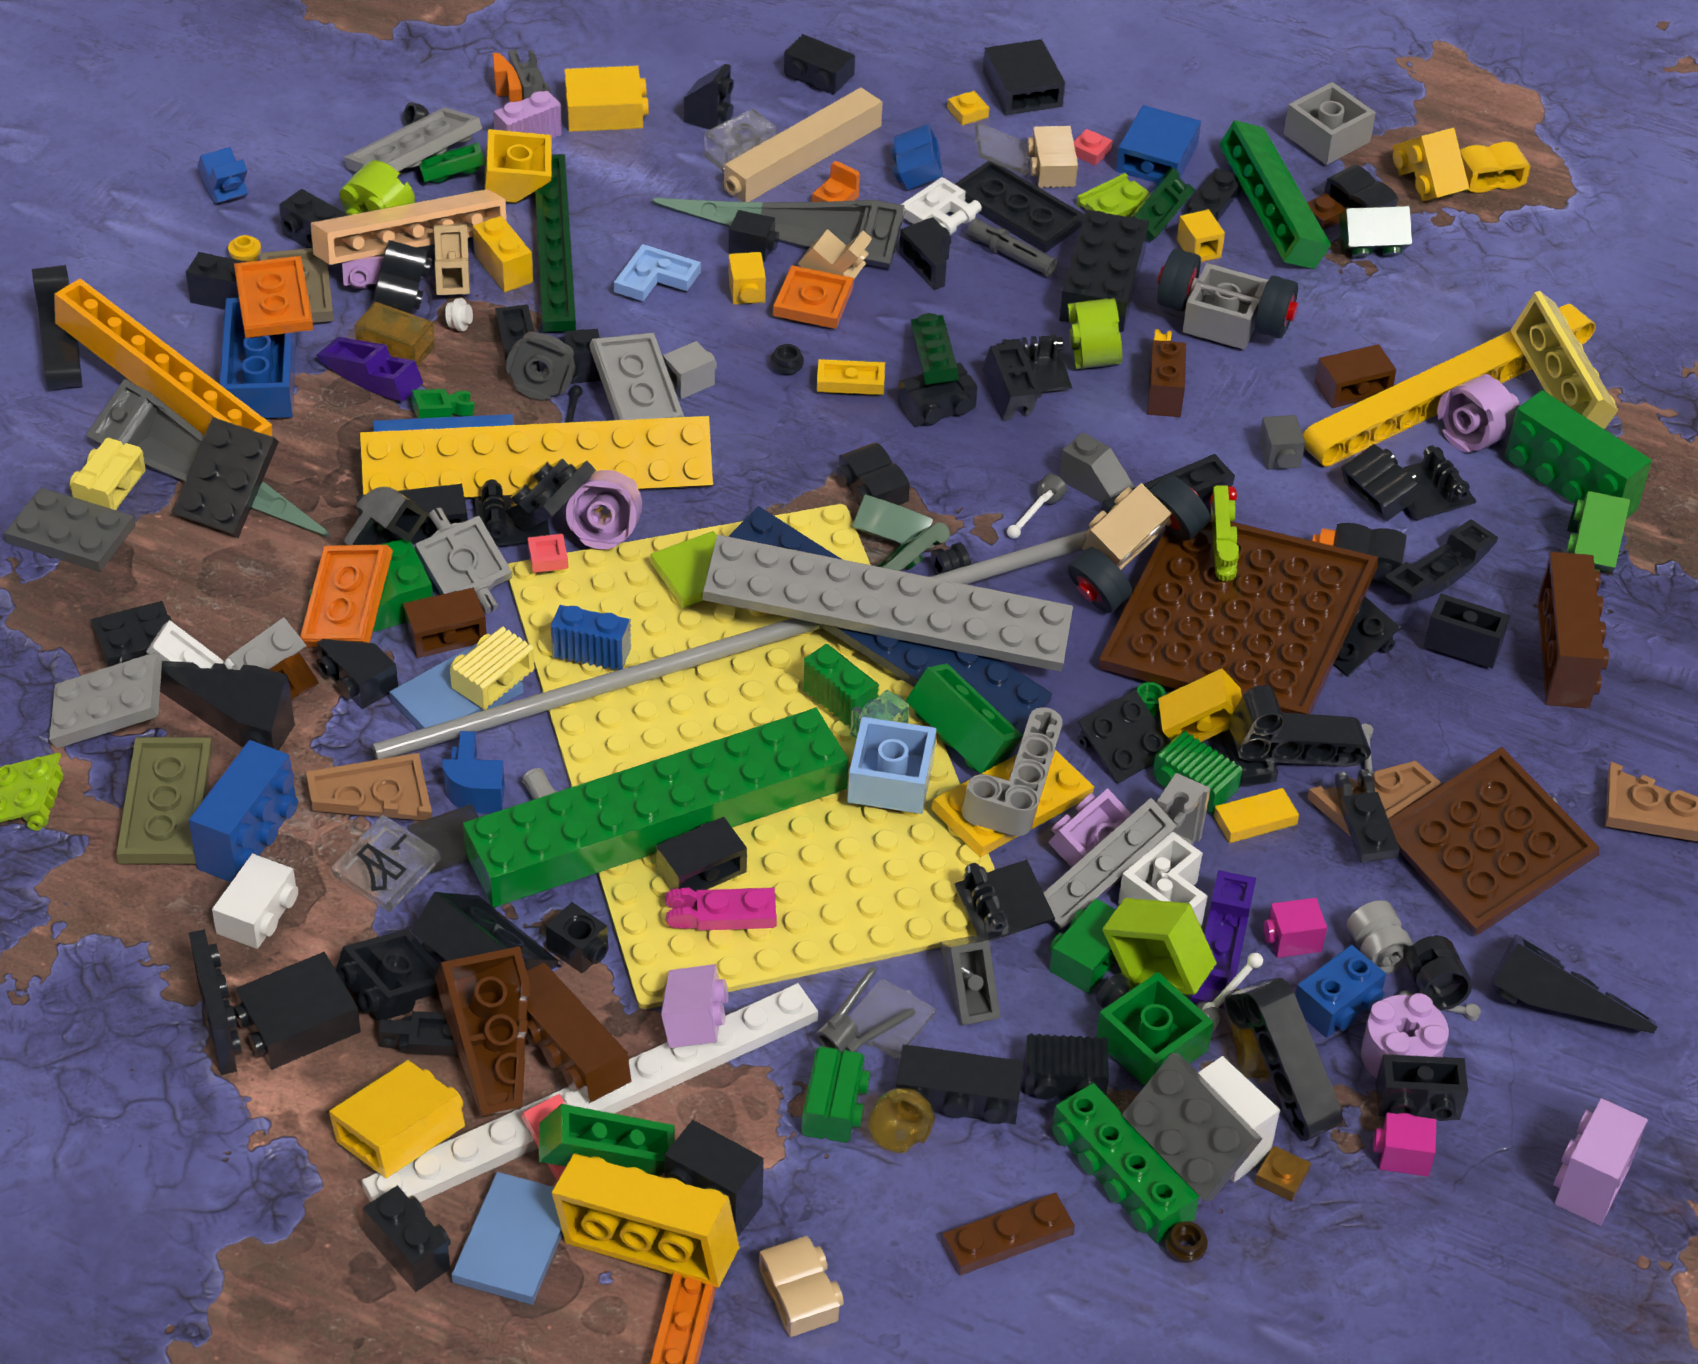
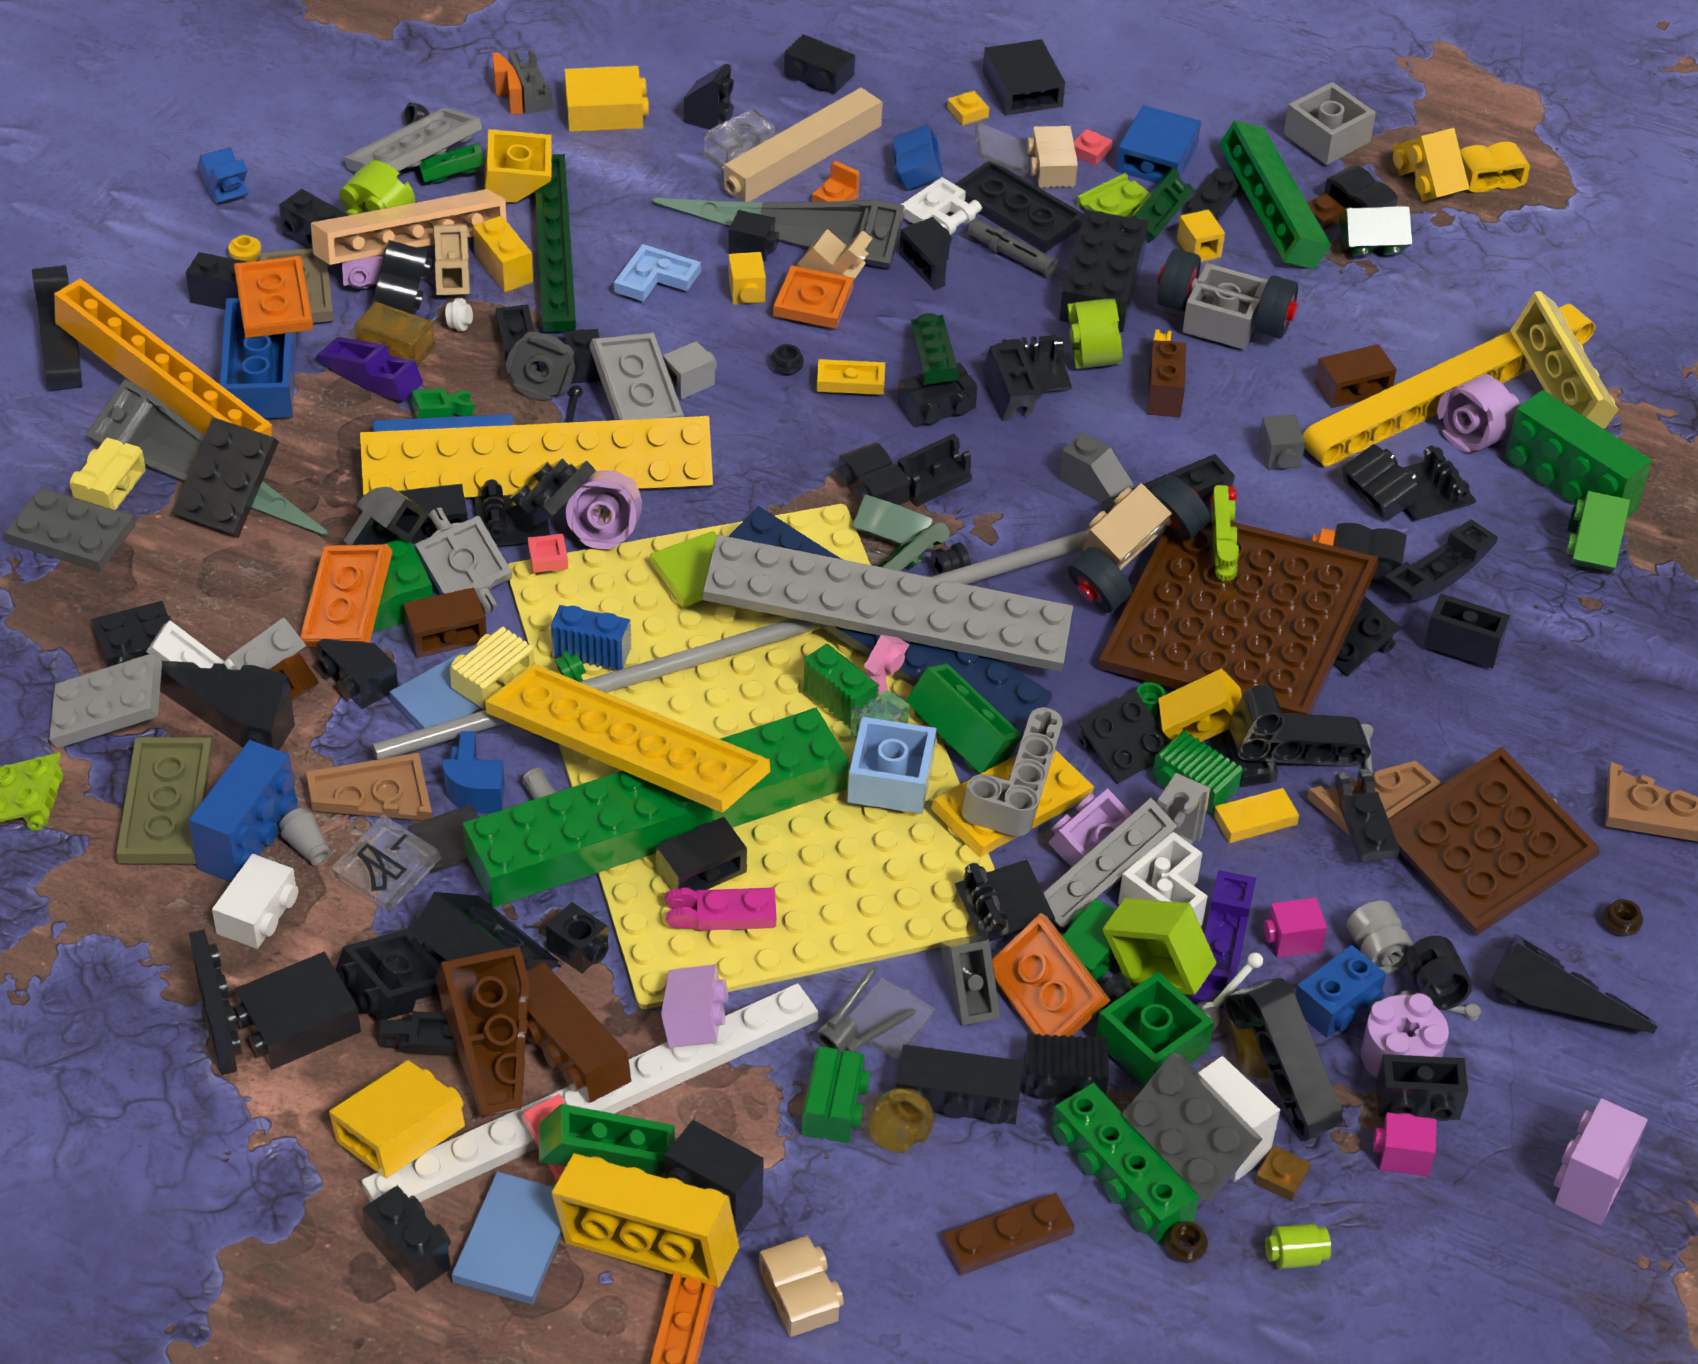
lavender brick [492,90,562,138] -> none
hinge [1007,473,1067,539] -> none
reddish brown brick [1537,552,1609,709] -> none
none -> light grey cone [279,808,331,866]
none -> yellow plate [485,664,770,813]
none -> green plate [554,650,586,682]
none -> bright pink plate [864,635,909,702]
none -> black hinge [898,433,972,507]
none -> orange tile [992,913,1111,1037]
none -> lime brick [1265,1223,1331,1270]
none -> dark brown plate [1603,899,1643,936]

